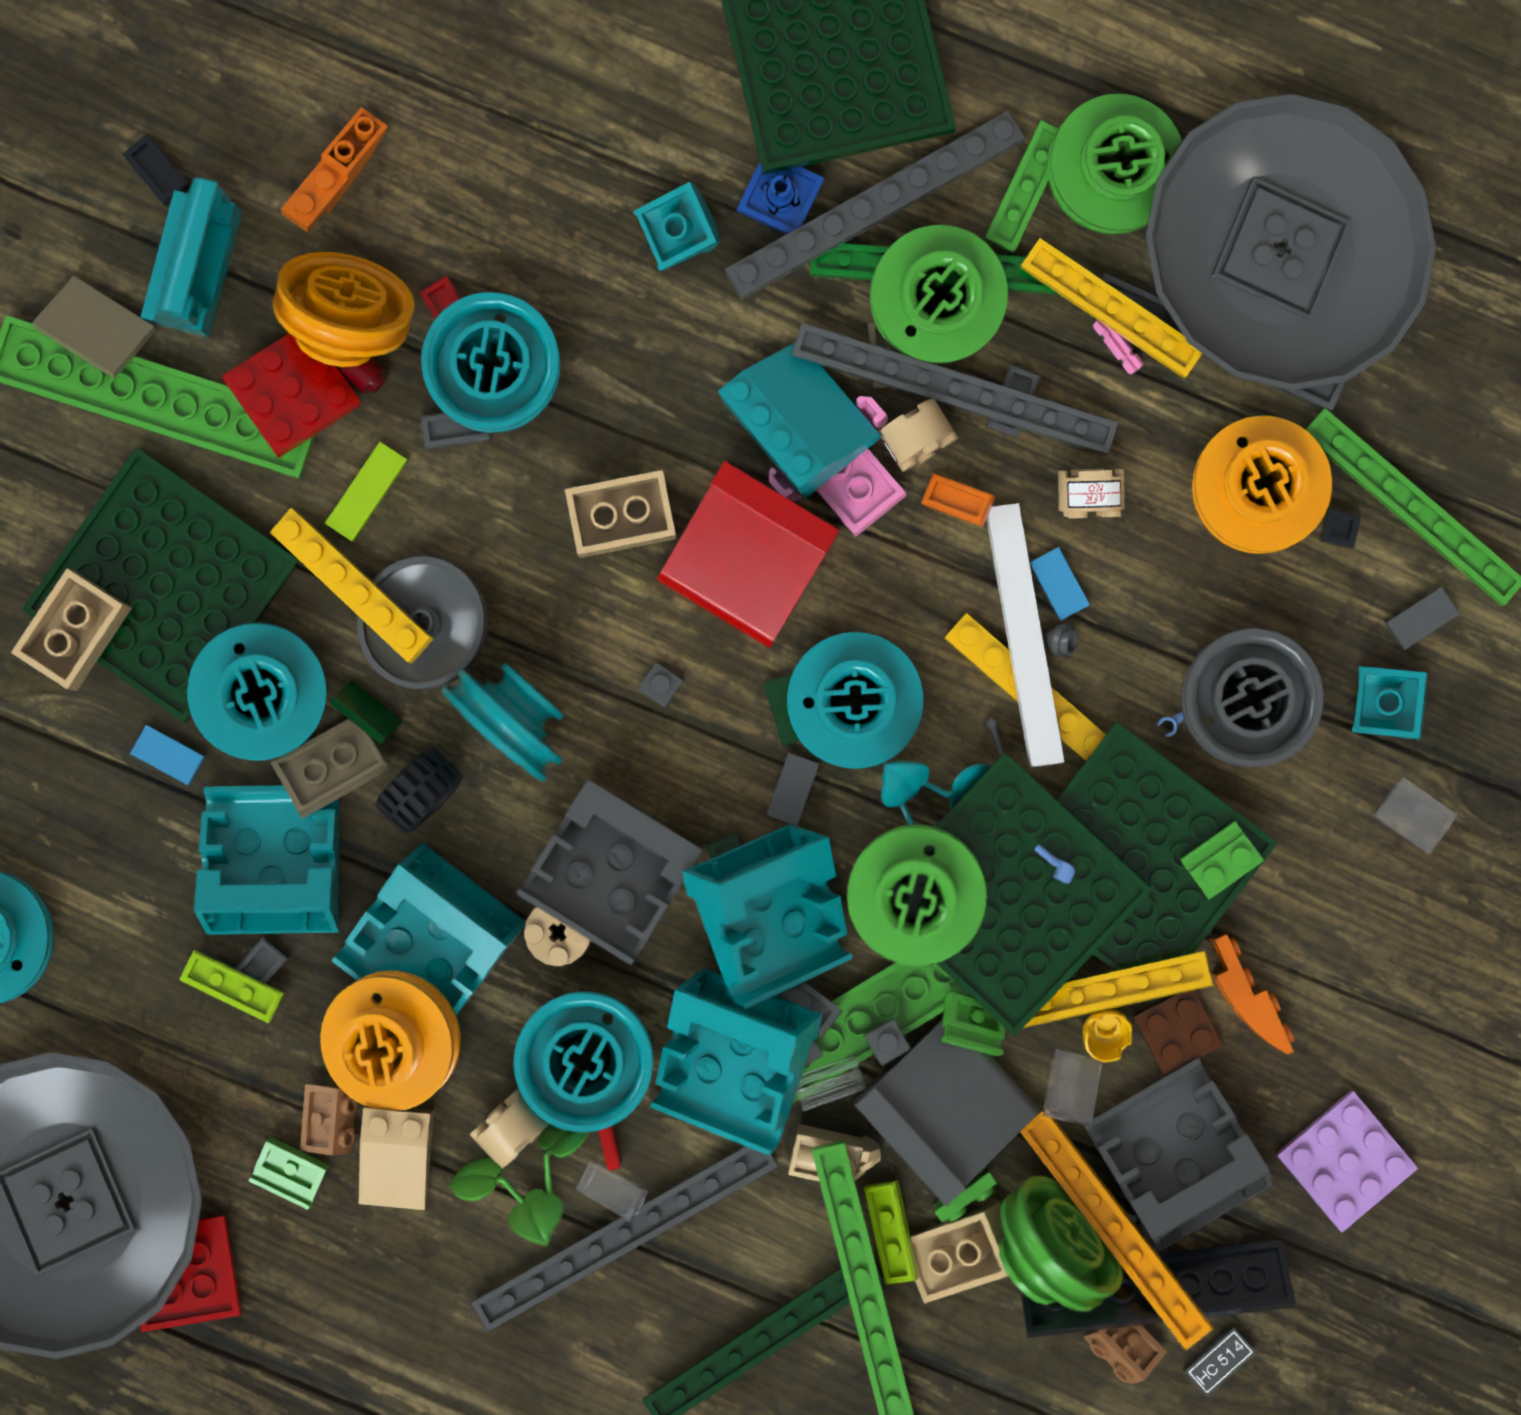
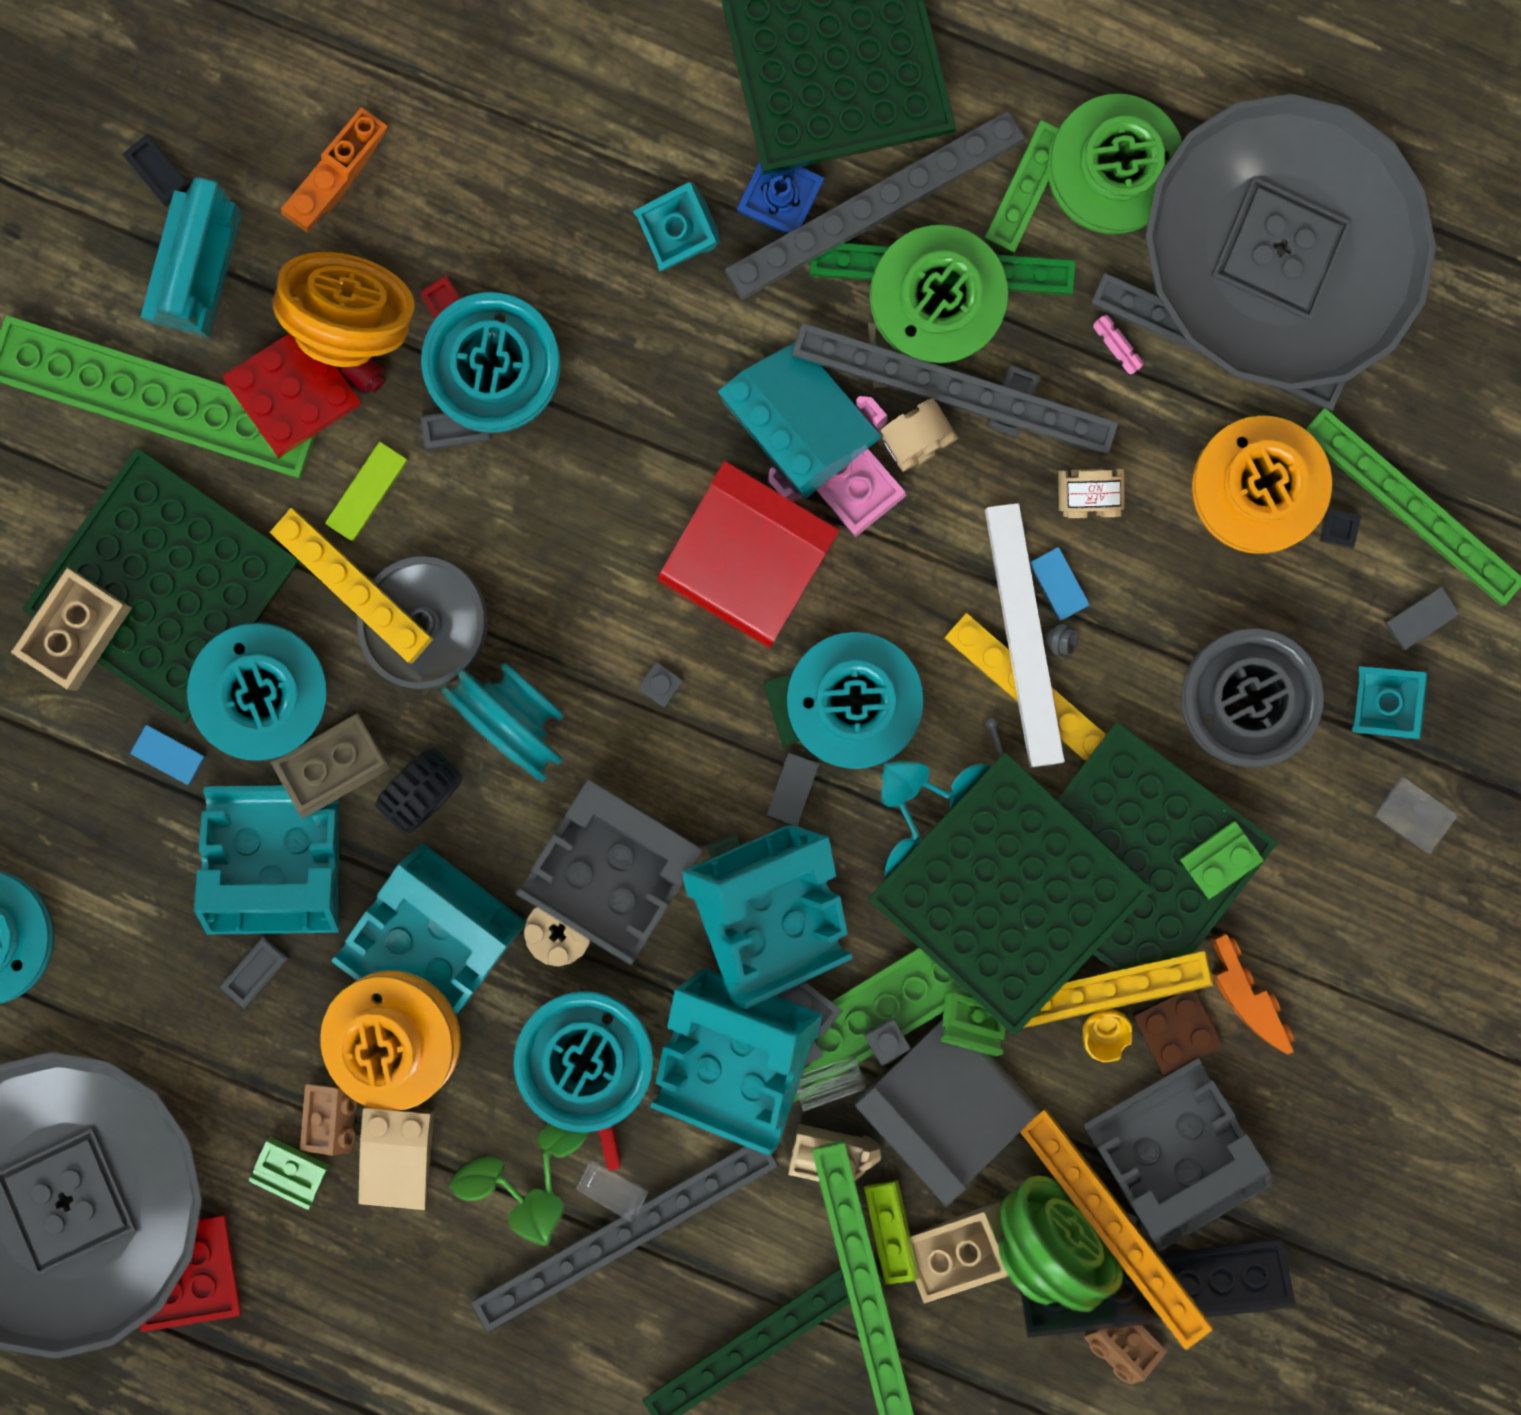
dark tan tile [32,276,155,379] -> none
lime tile [179,949,285,1023] -> none
dark green tile [330,680,403,745] -> none
tan brick [469,1088,548,1169] -> none
tan brick [565,470,677,558] -> none
bright green wheel [847,824,986,966] -> none
orange tile [921,473,995,528] -> none
bright green plate [932,1166,997,1223] -> none
yellow plate [1020,238,1202,379] -> none
medium blue hand [1034,844,1075,884] -> none
clear plate [1042,1049,1103,1127] -> none
medium blue hand [1157,711,1184,737] -> none
dark grey tile [1183,1325,1257,1397] -> none
lavender plate [1276,1090,1418,1232] -> none

